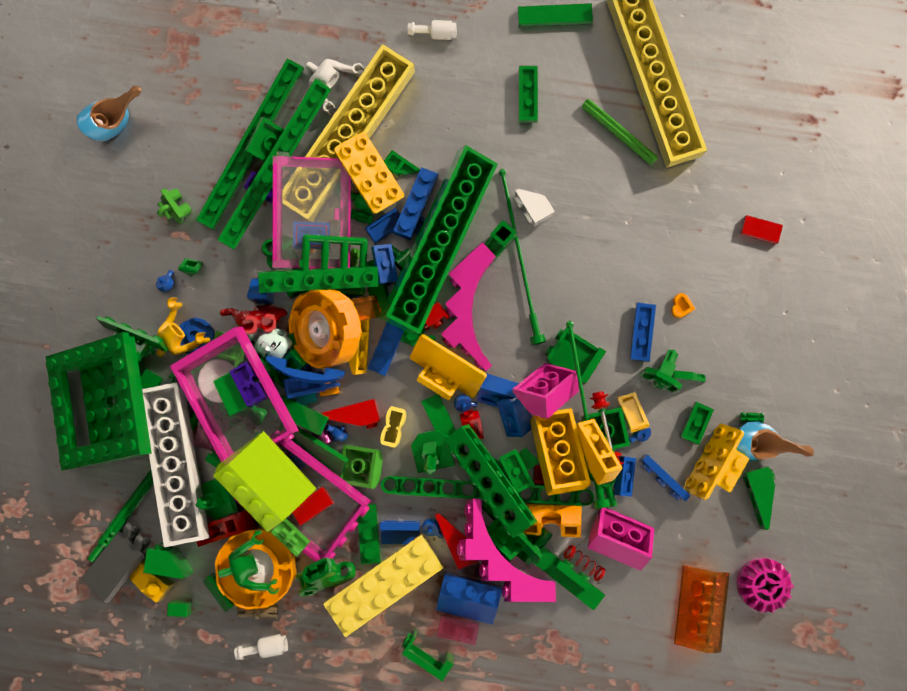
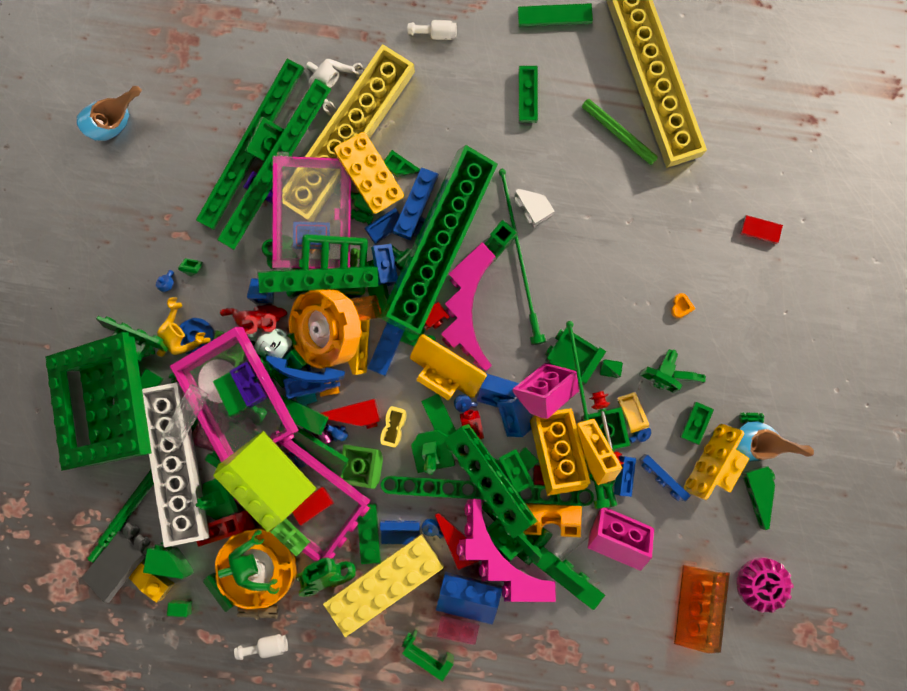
bright green hips [157,188,192,225] -> none
red piece [563,545,606,582] -> none
blue plate [629,302,656,362] -> none
none -> clear tile [161,384,209,447]
none -> green slope [599,359,623,378]

